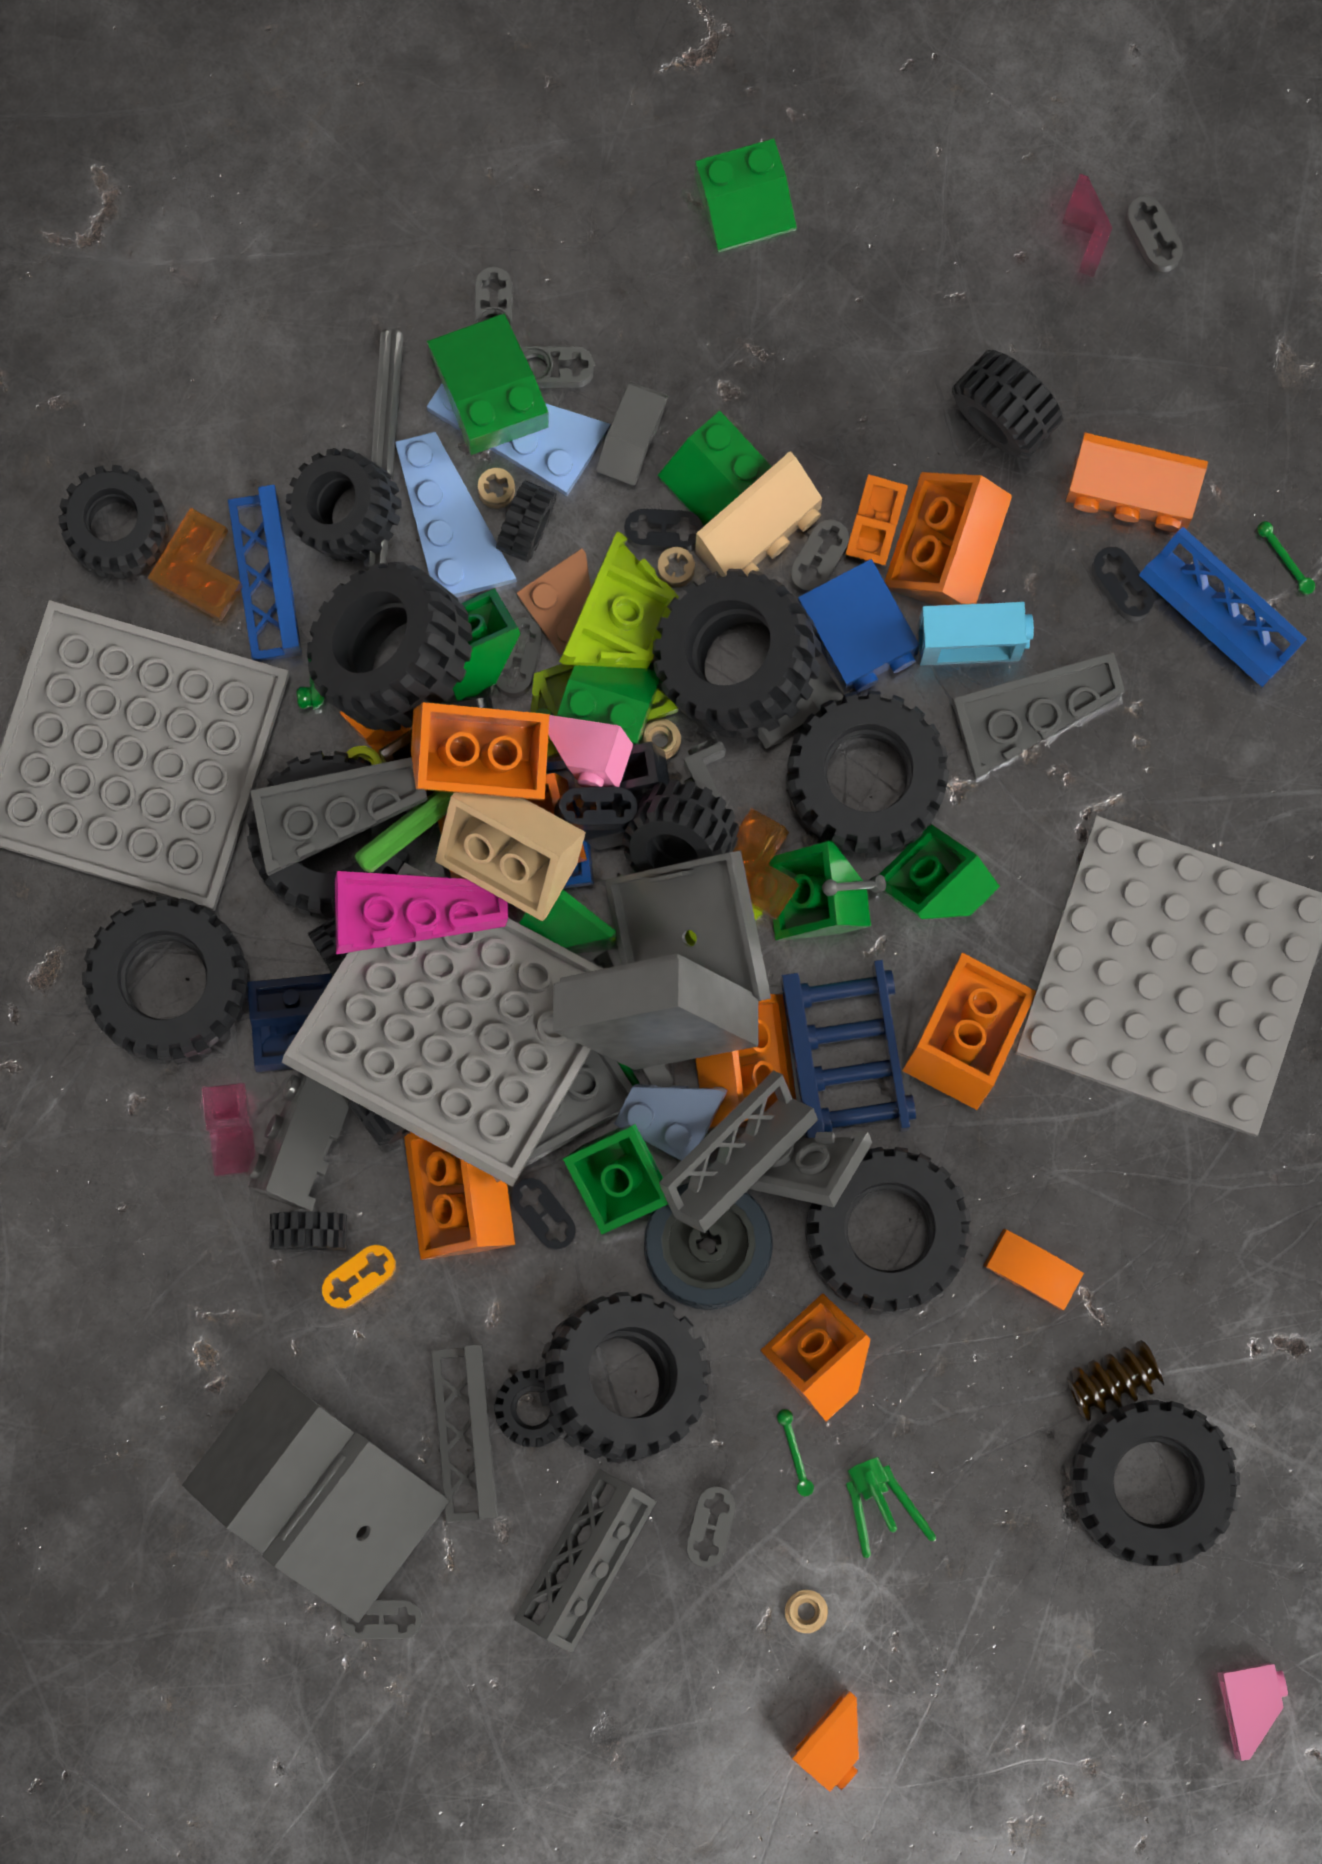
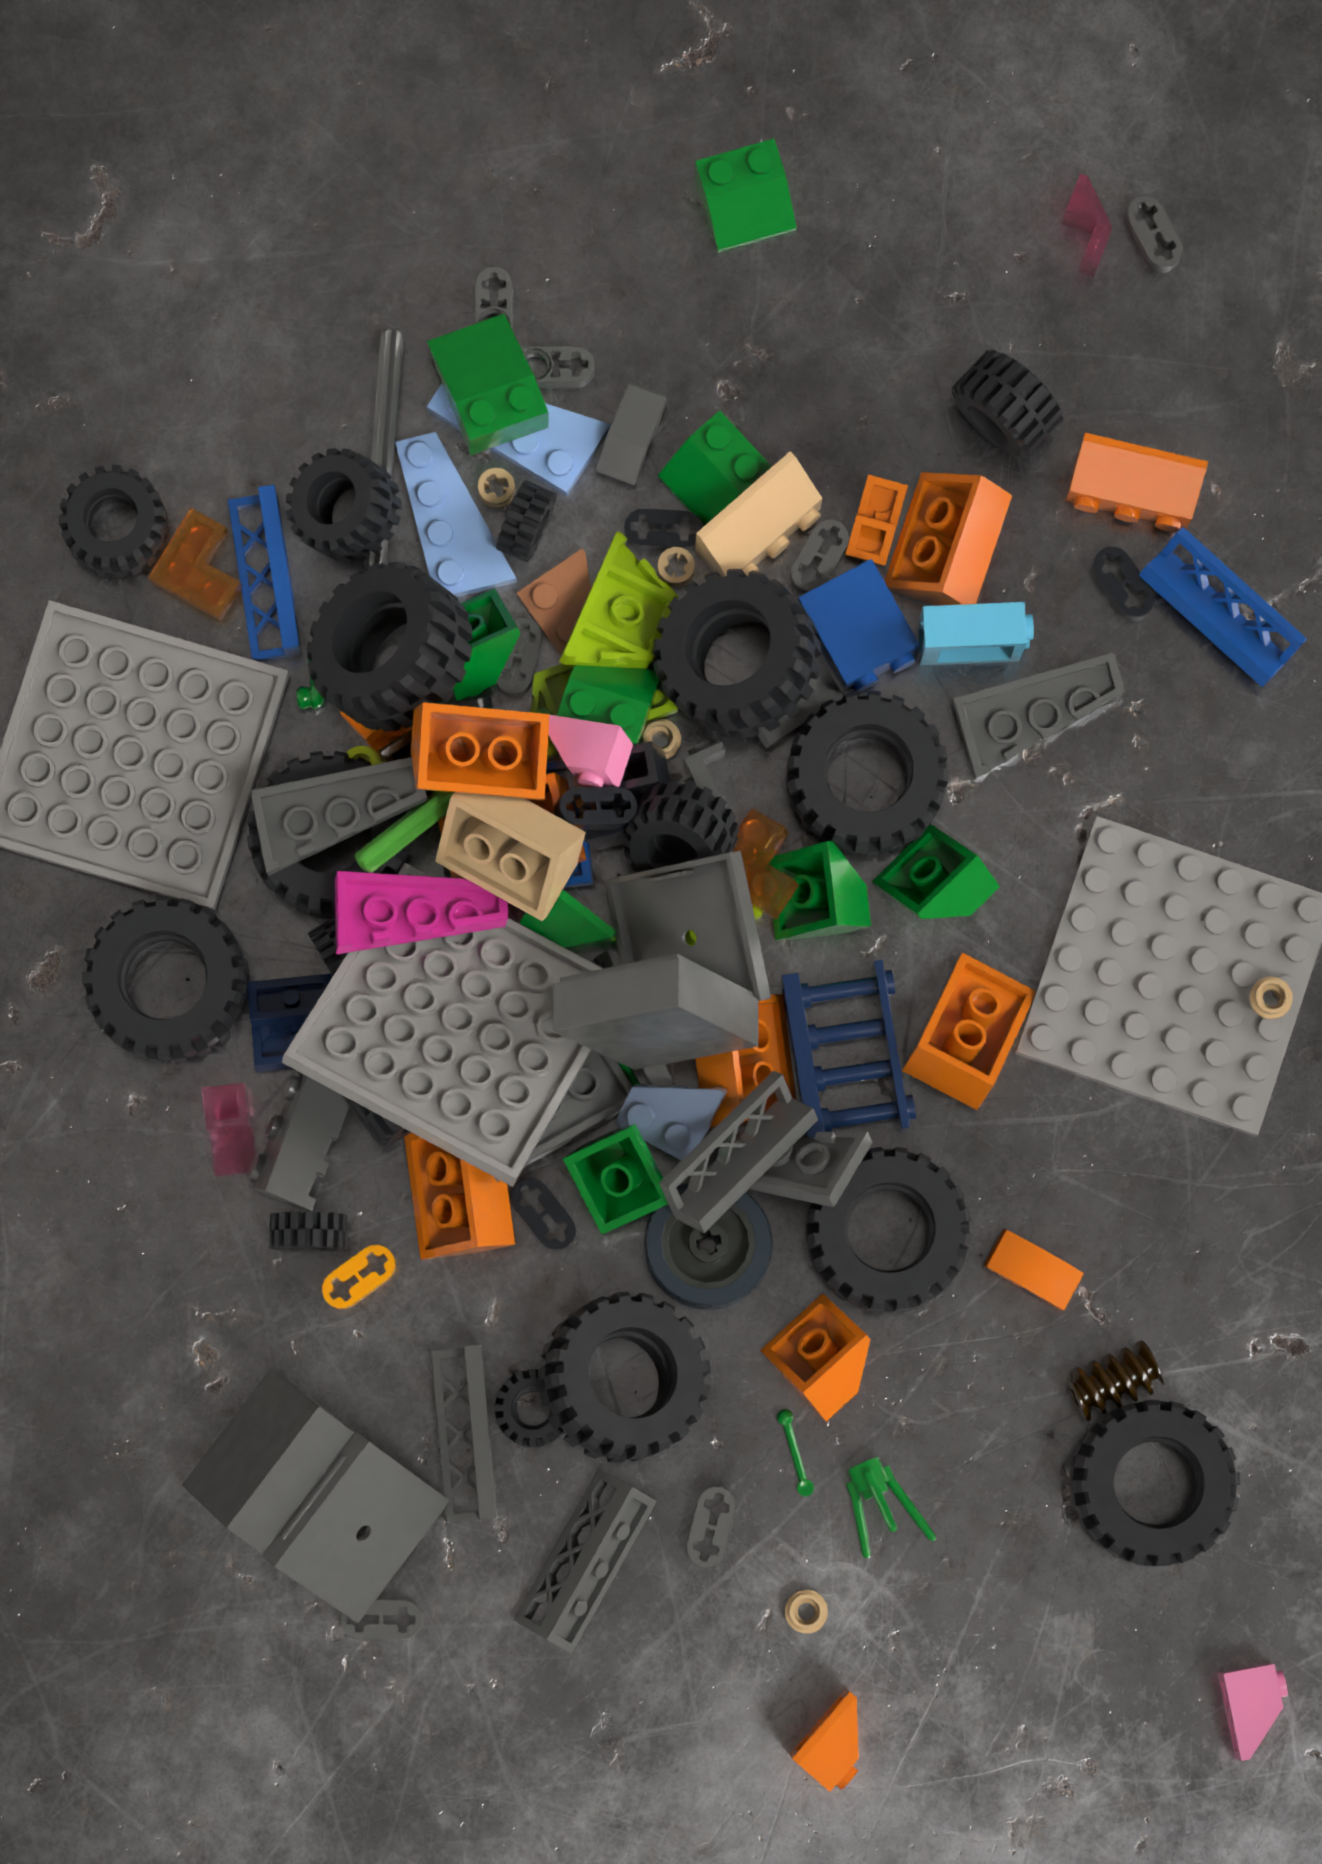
dark grey hinge [822,875,886,896] -> none
green hinge [1257,521,1315,595] -> none
none -> tan plate [1249,977,1293,1019]

